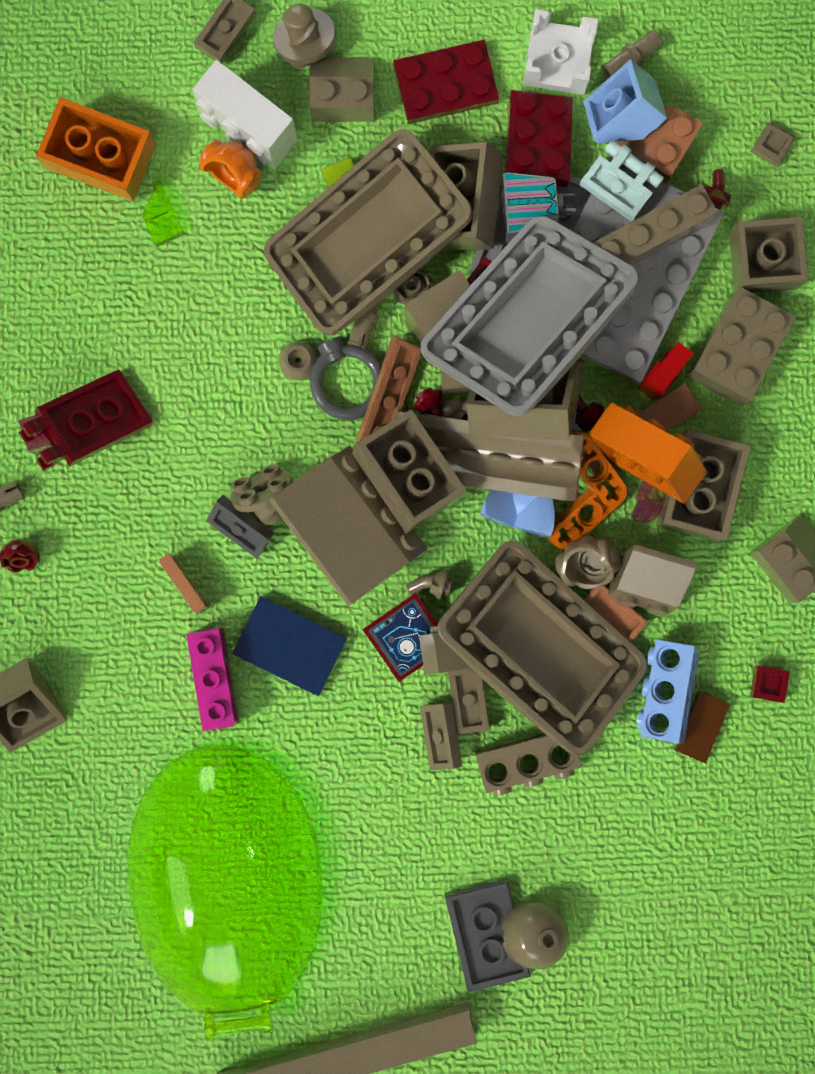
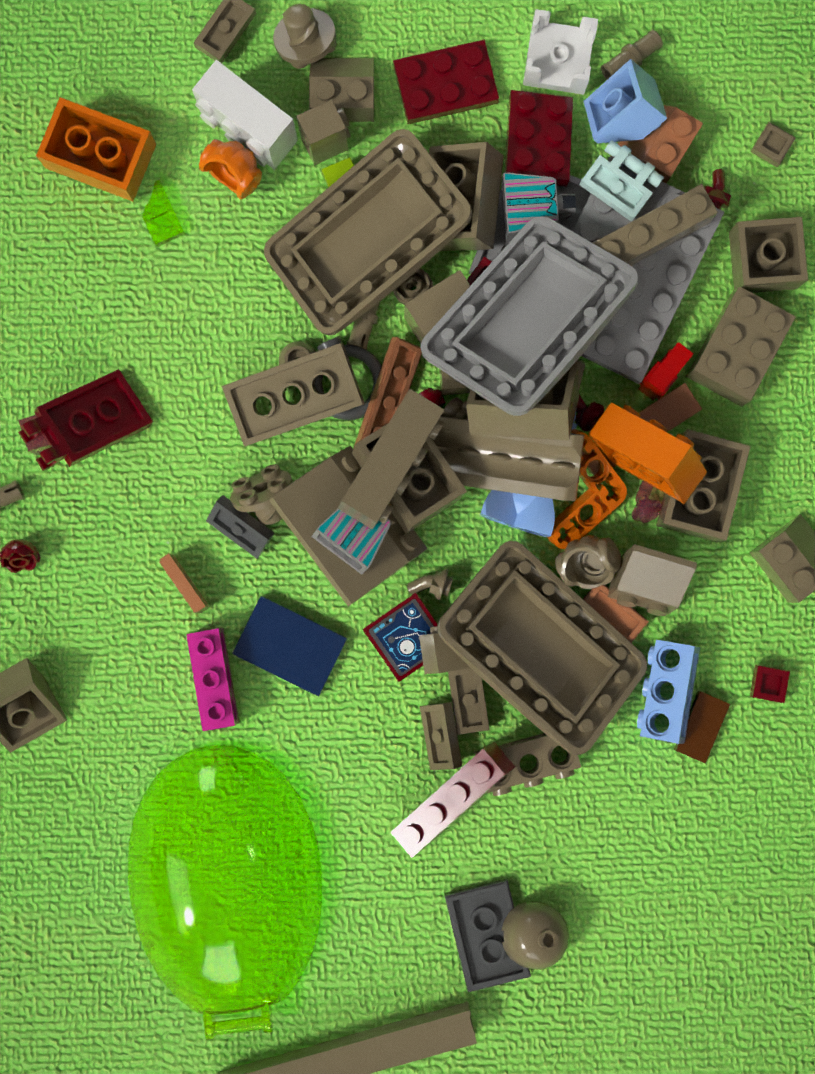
none -> dark tan plate [222,342,365,447]
none -> dark tan brick [297,99,351,166]
none -> torso [311,509,392,575]
none -> dark tan brick [338,389,444,530]
none -> brick [391,742,516,858]

